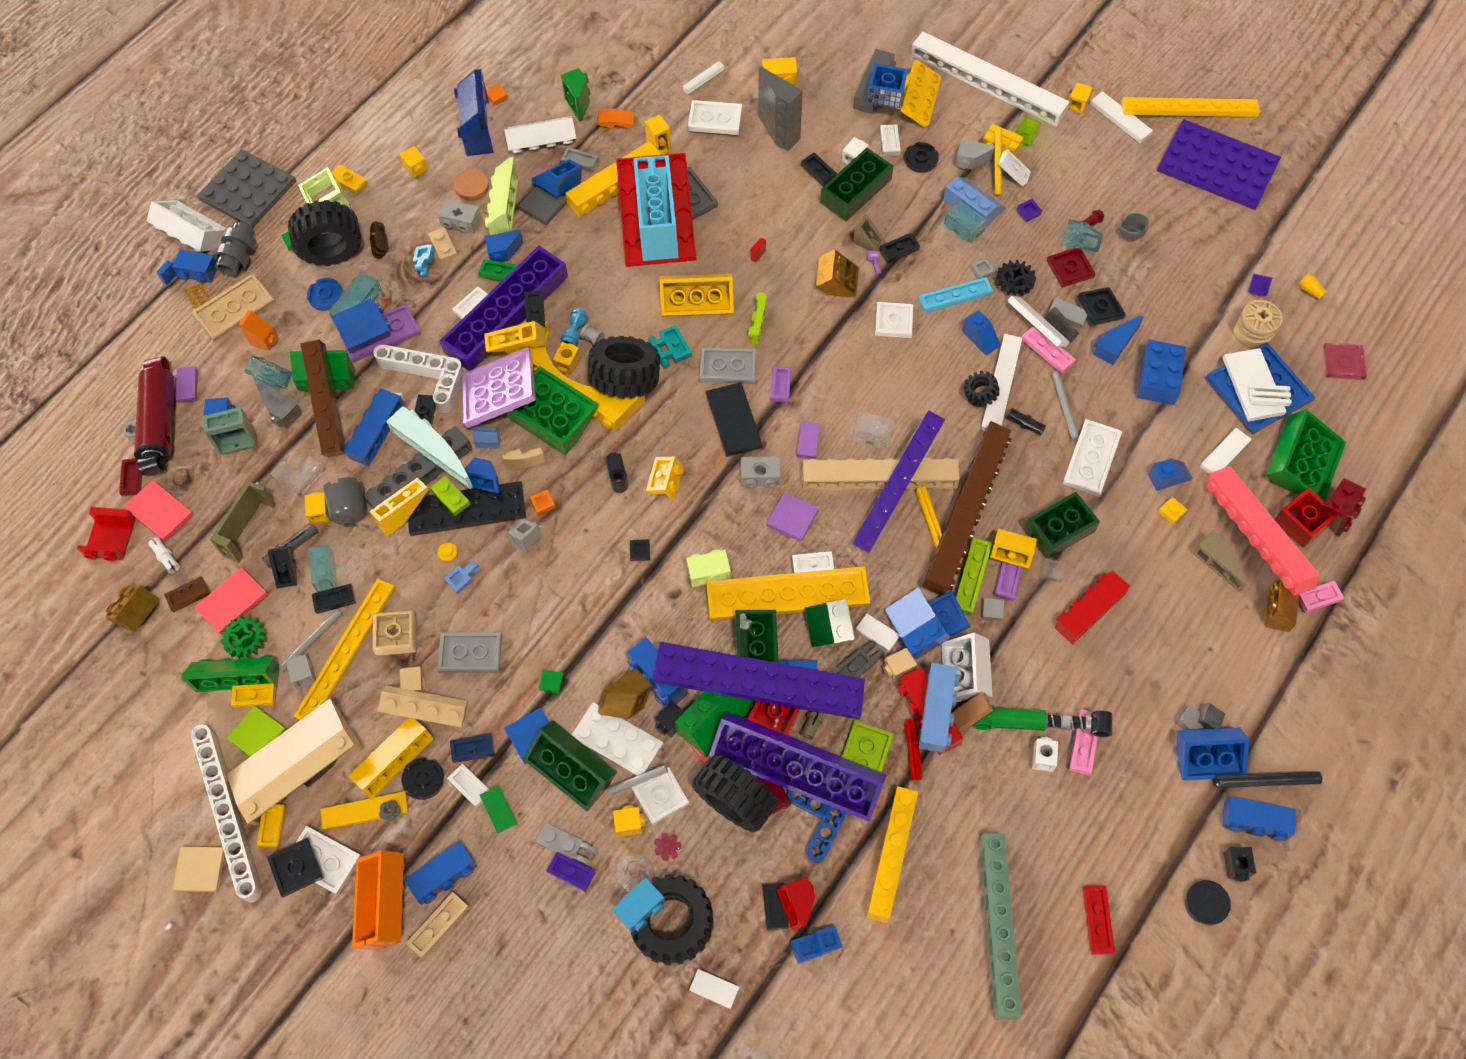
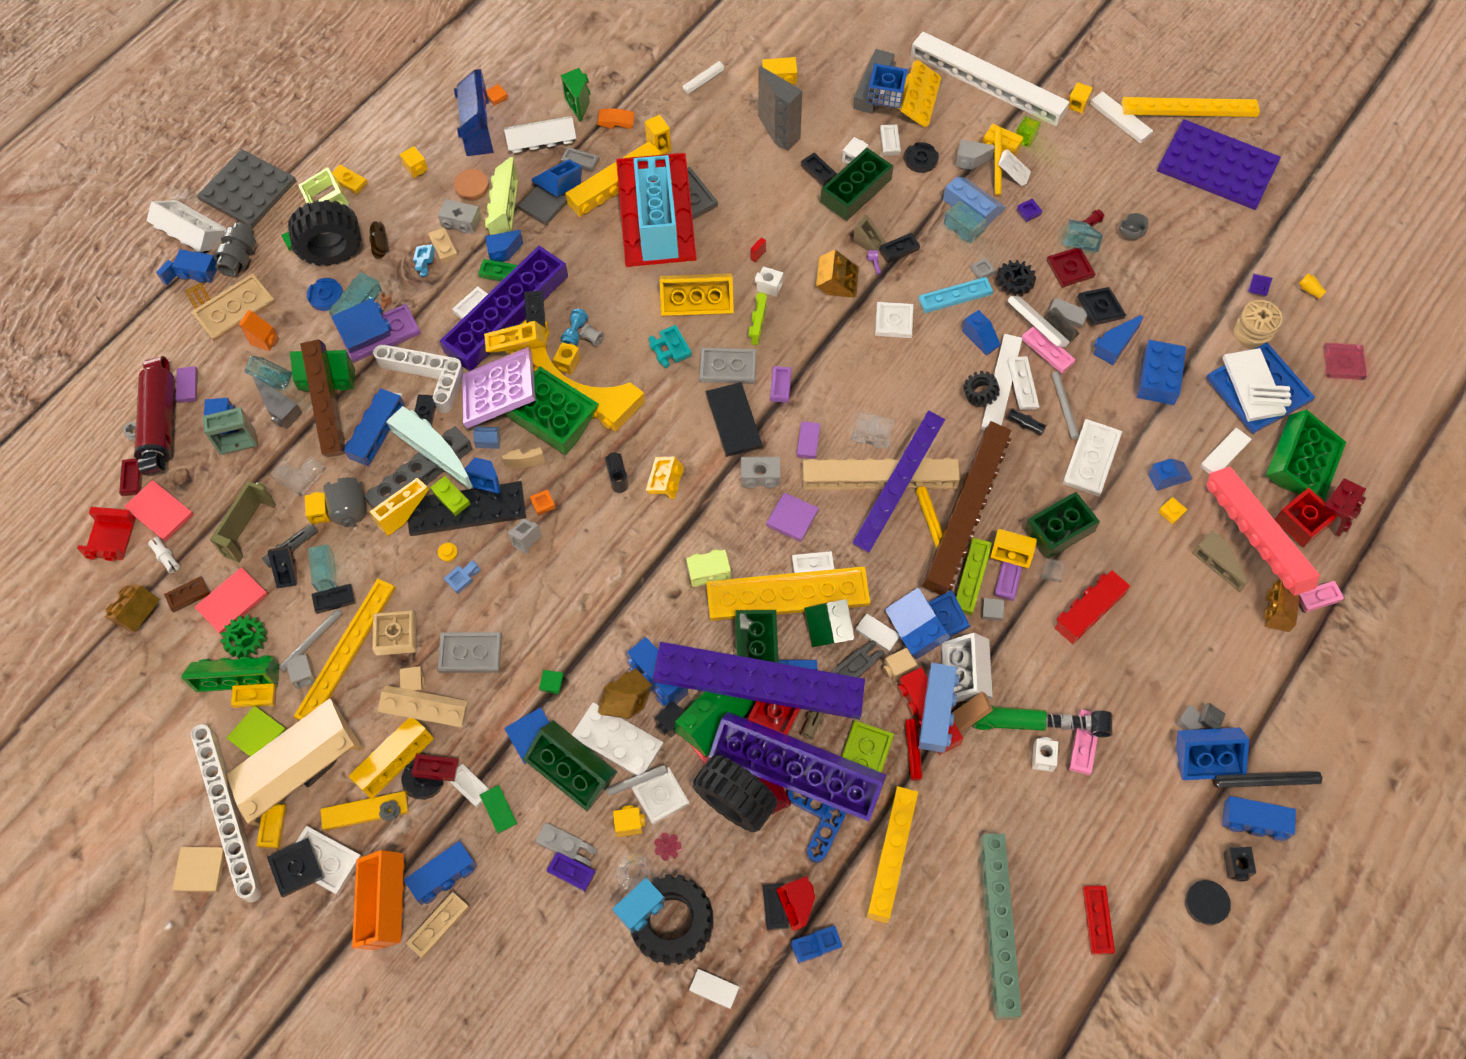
dark blue plate [450,734,495,763] -> none
black tyre [588,336,661,398] -> none
black plate [630,539,650,561] -> none
white plate [688,100,742,135] -> none
none -> dark red plate [412,754,459,782]
none -> white brick [755,266,783,297]
none -> white tile [1008,356,1039,410]

